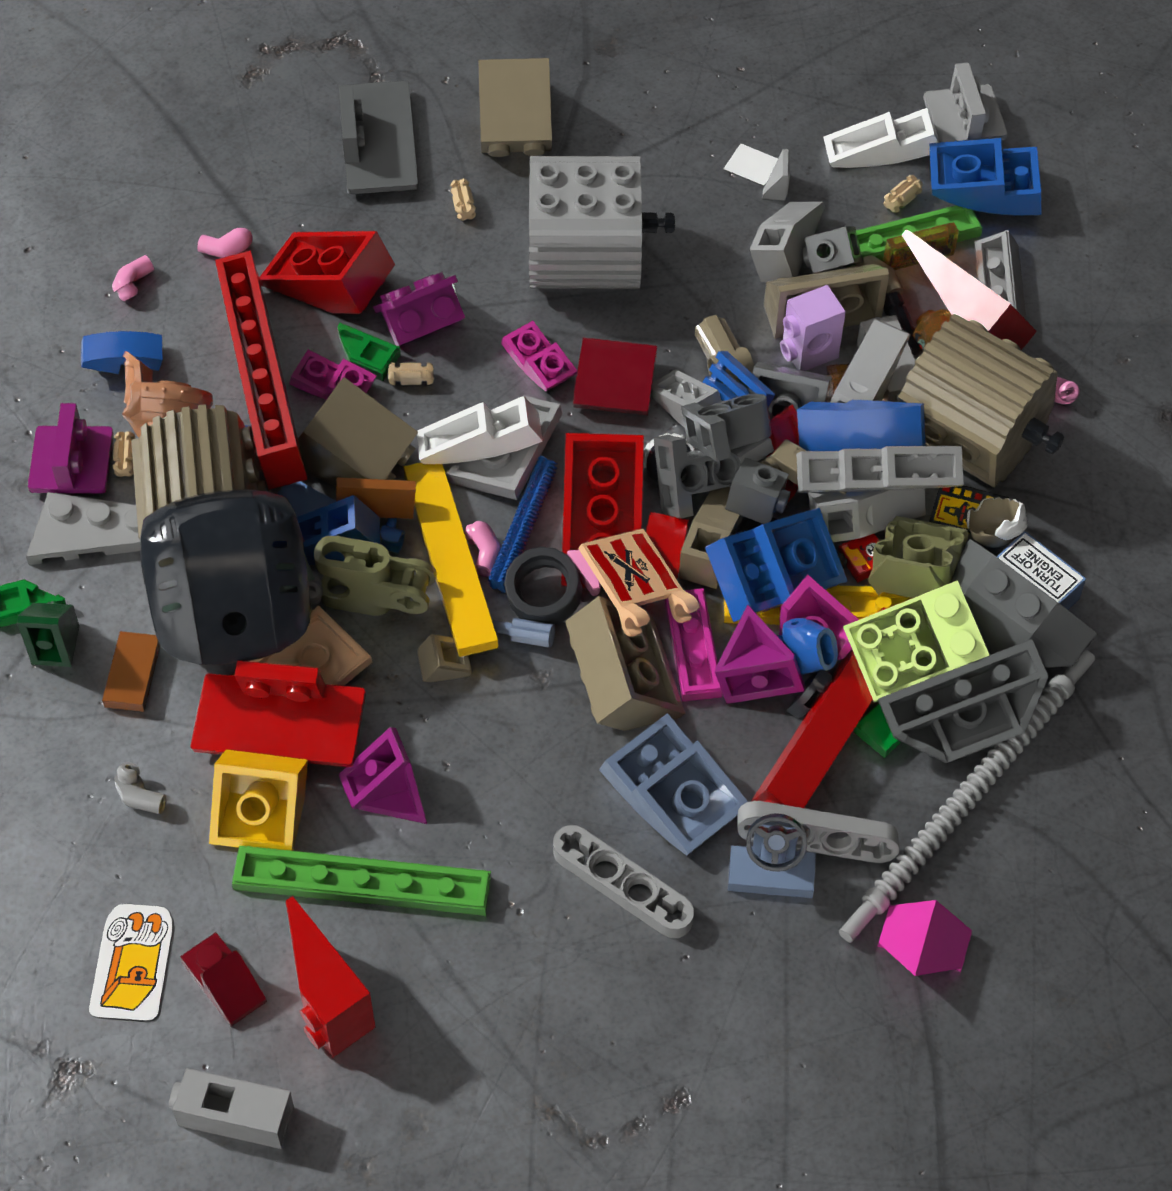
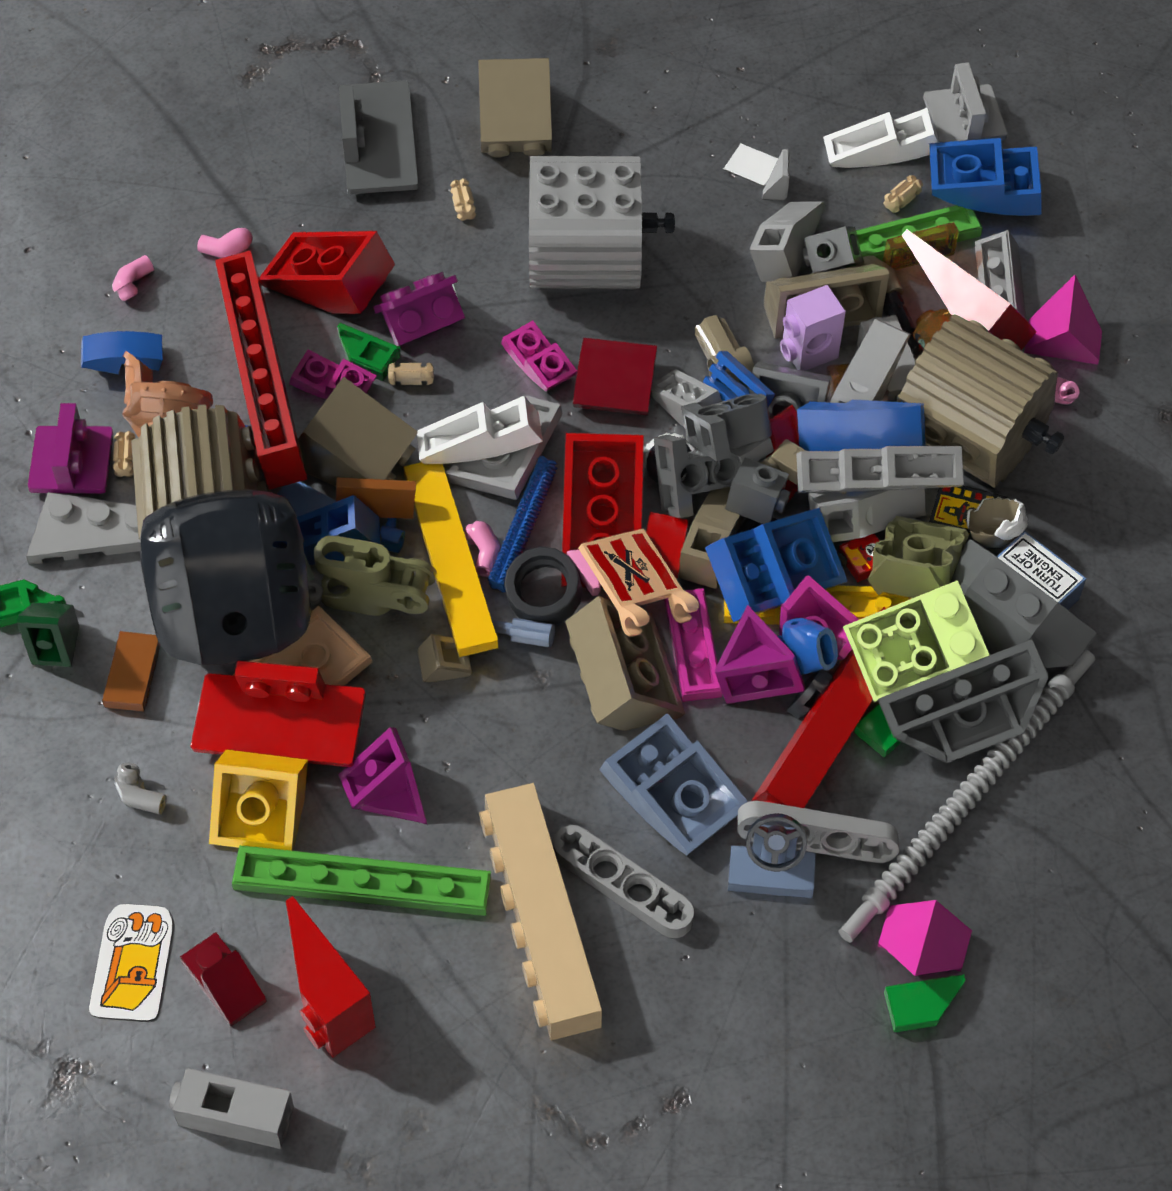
none -> tan brick [479,783,602,1040]
none -> green tile [884,974,965,1033]
none -> dark pink slope [1024,274,1102,365]

